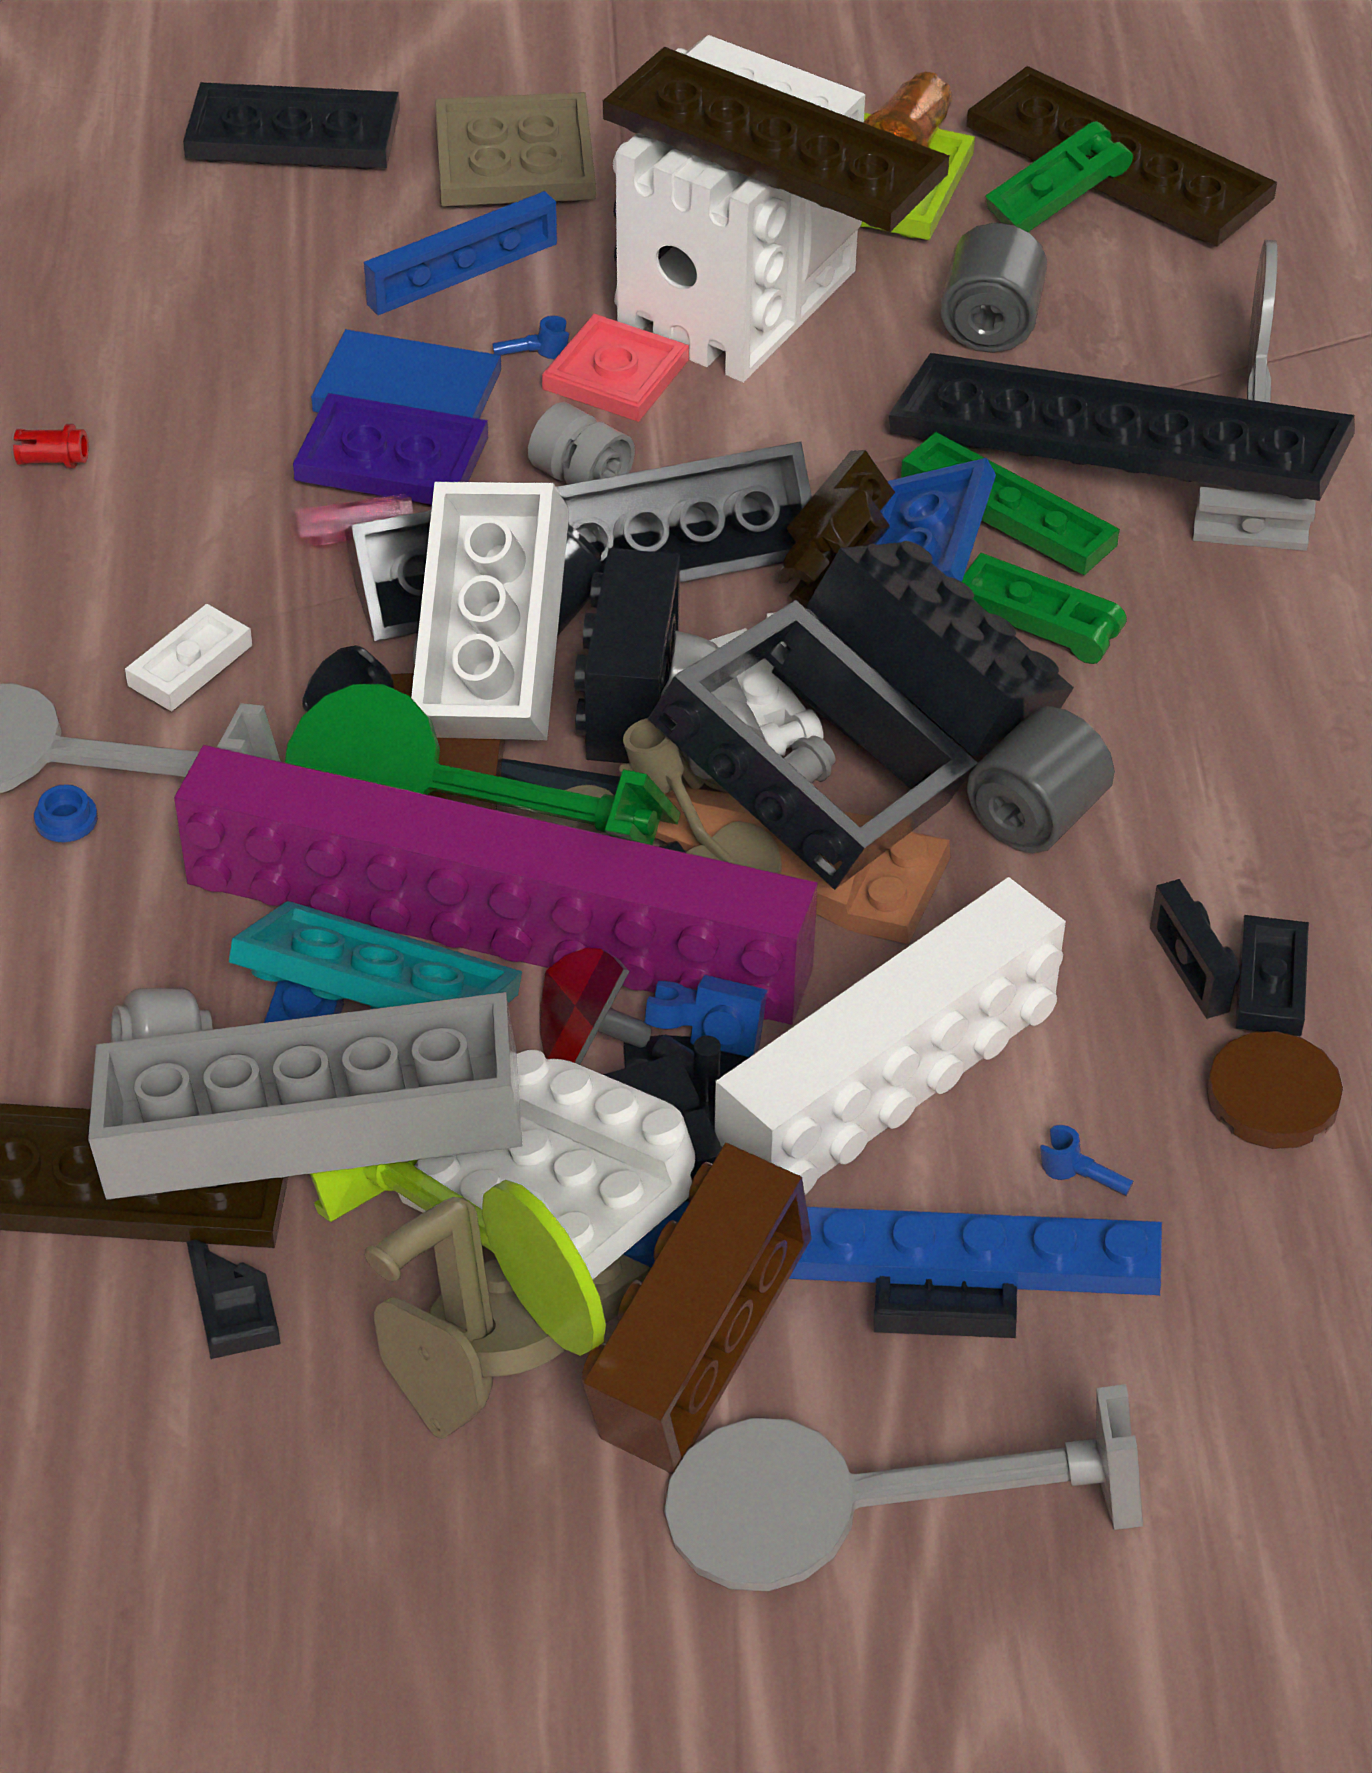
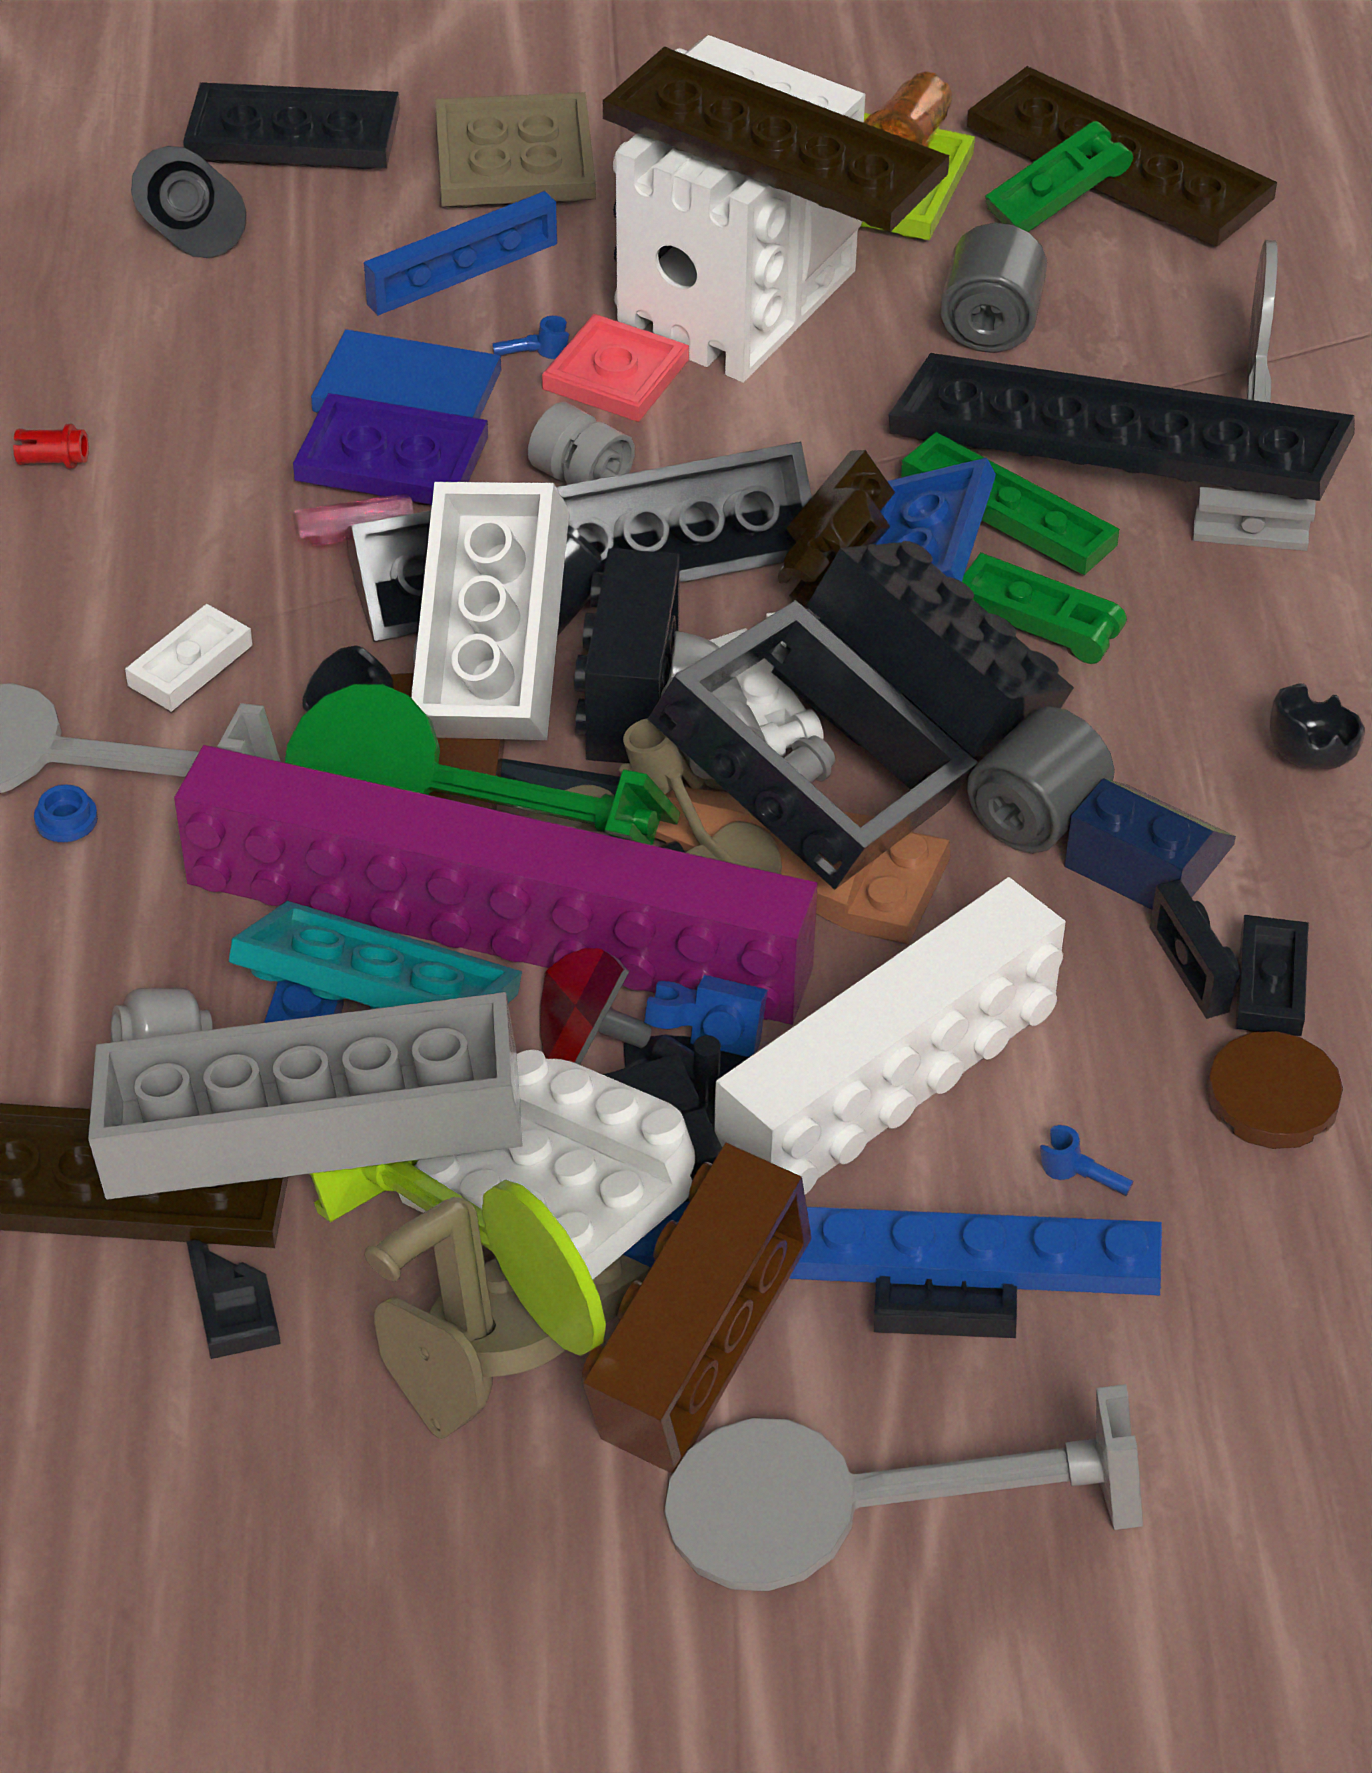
none -> black piece [131,146,247,258]
none -> dark blue slope [1064,778,1236,910]
none -> black hair [1270,683,1365,769]

